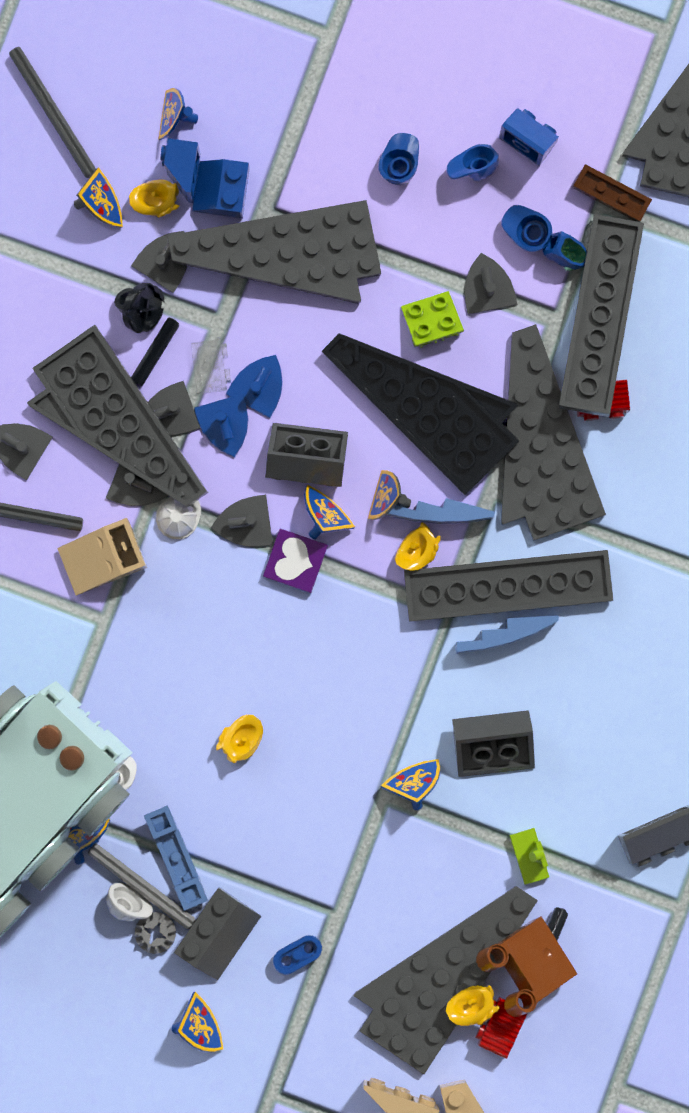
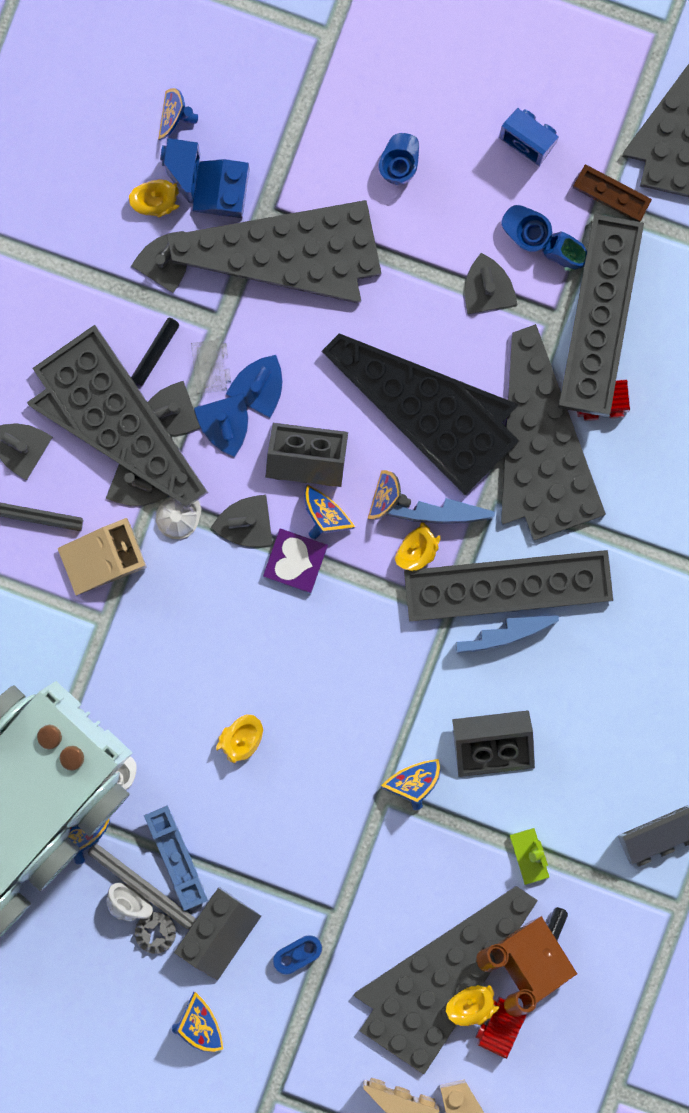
dark grey axle [9,46,96,178] -> none
shield [74,167,123,228] -> none
black tile [114,283,165,333] -> none
lime hinge [401,291,464,348] -> none
blue piece [446,144,499,181] -> none

